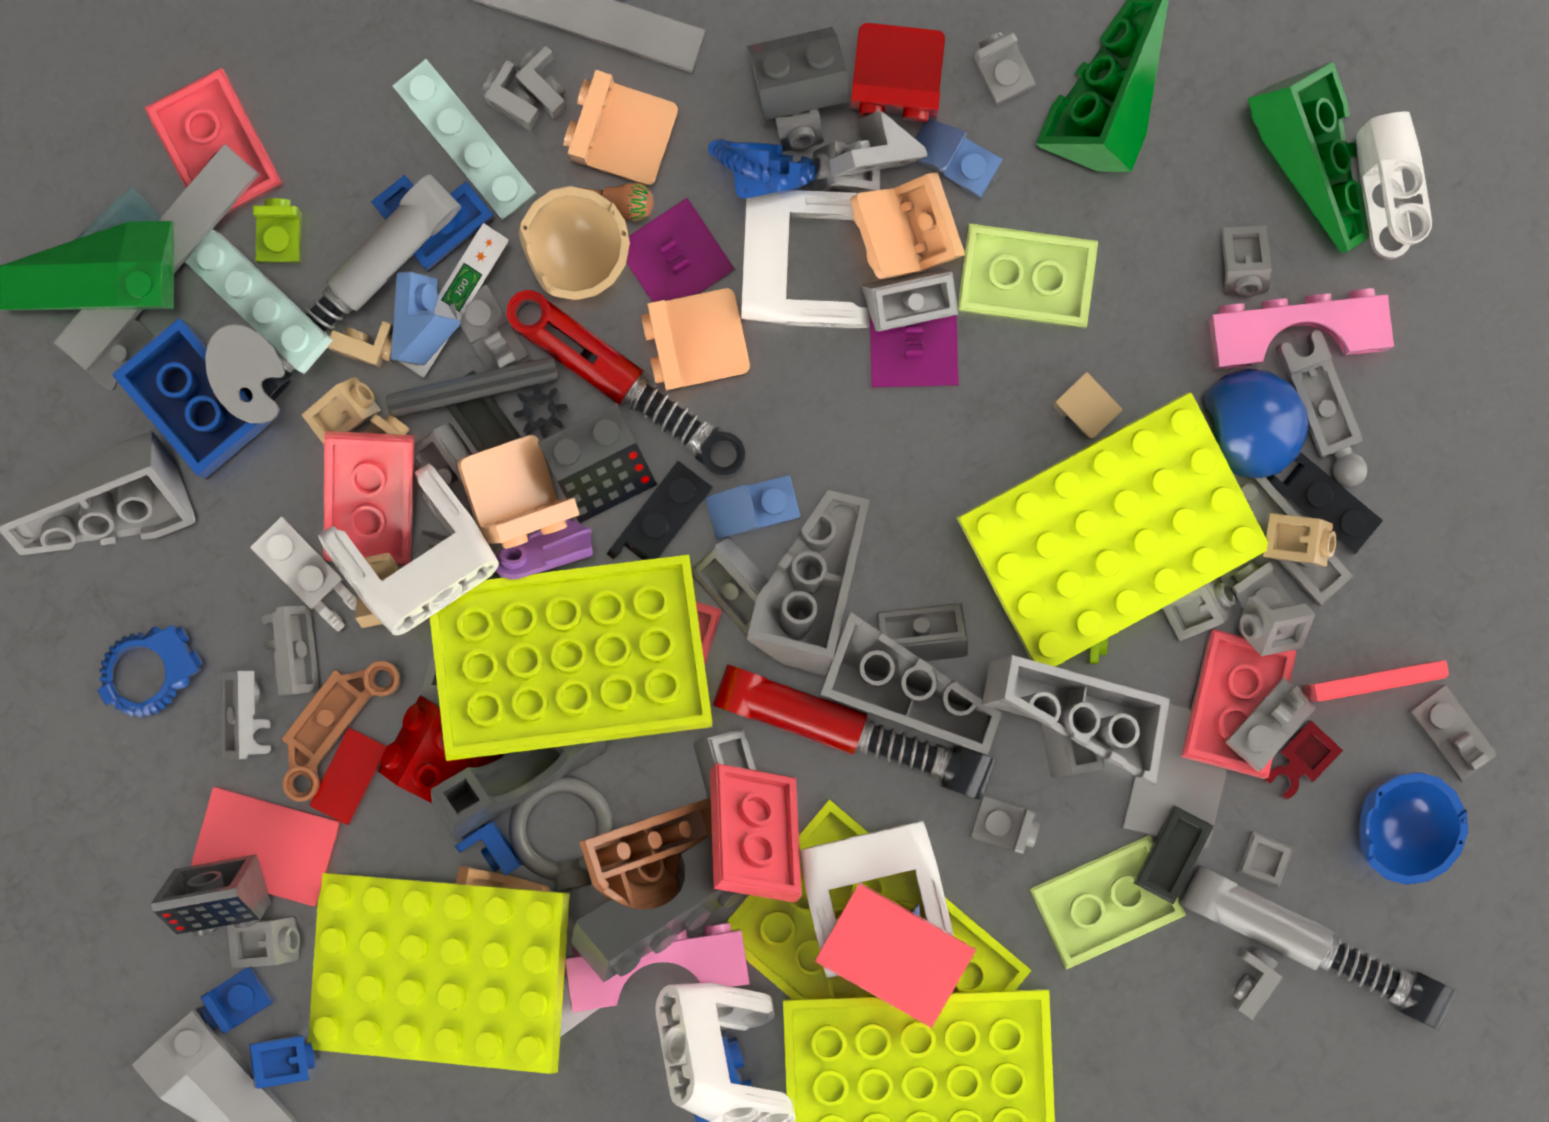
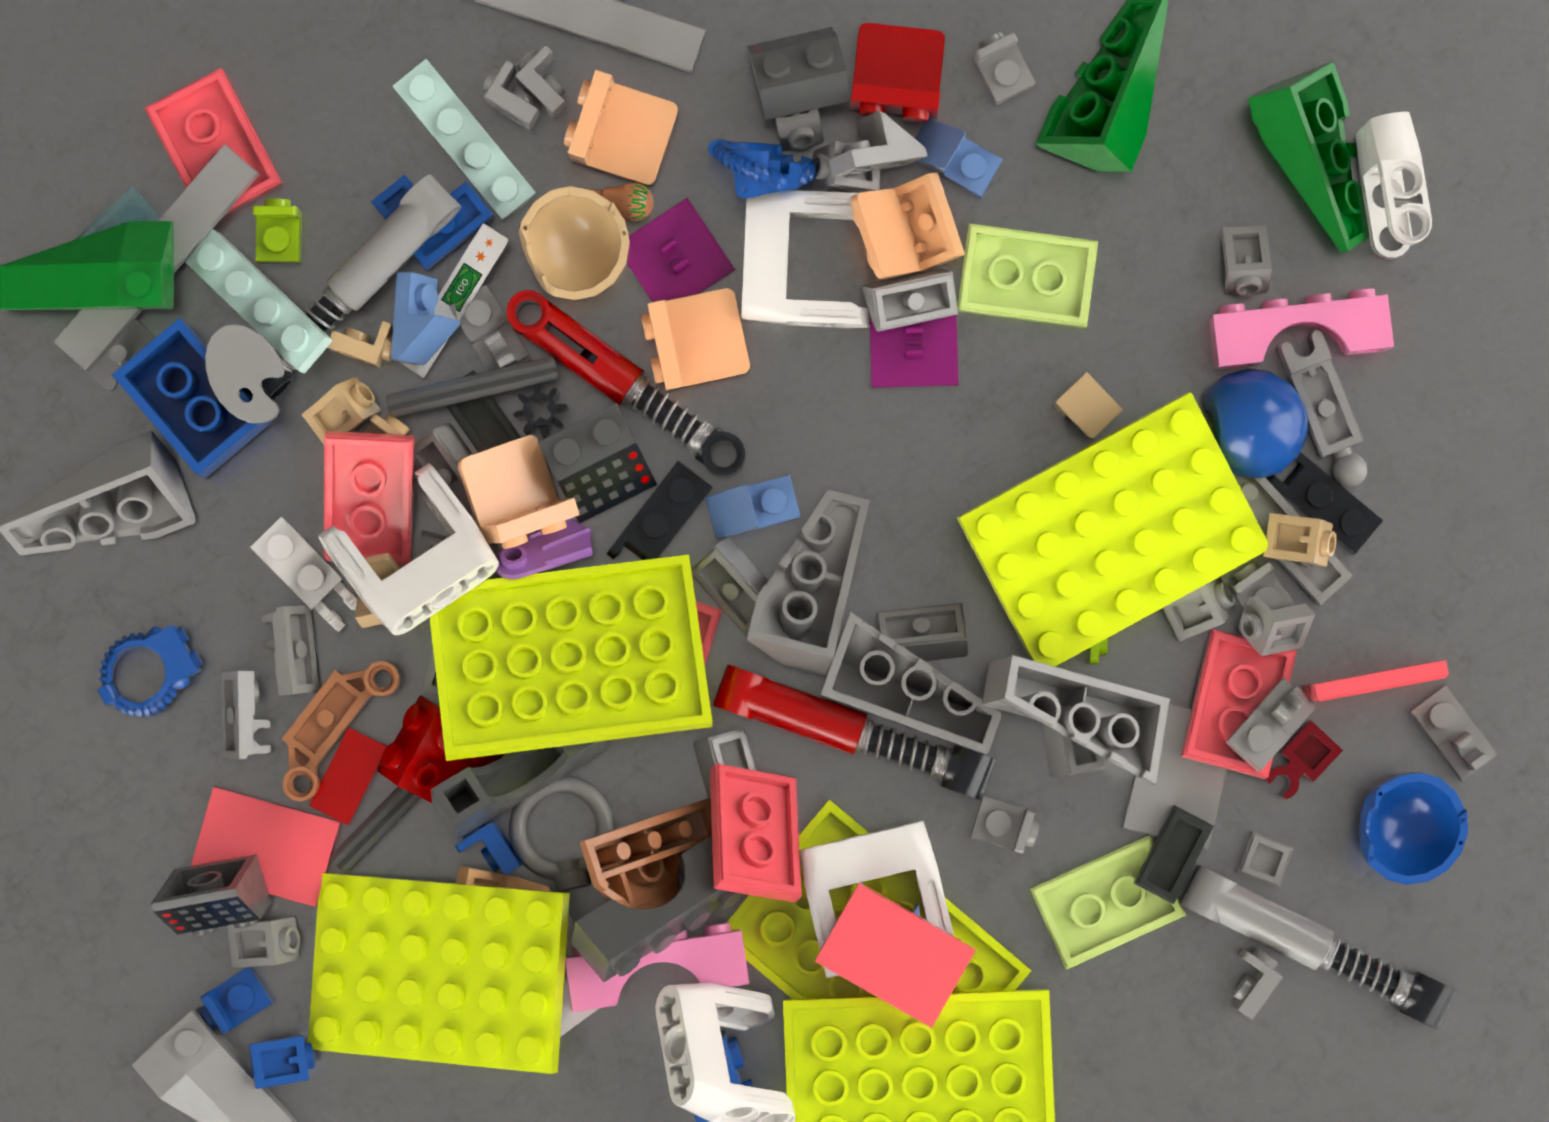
none -> dark grey axle [330,787,420,872]

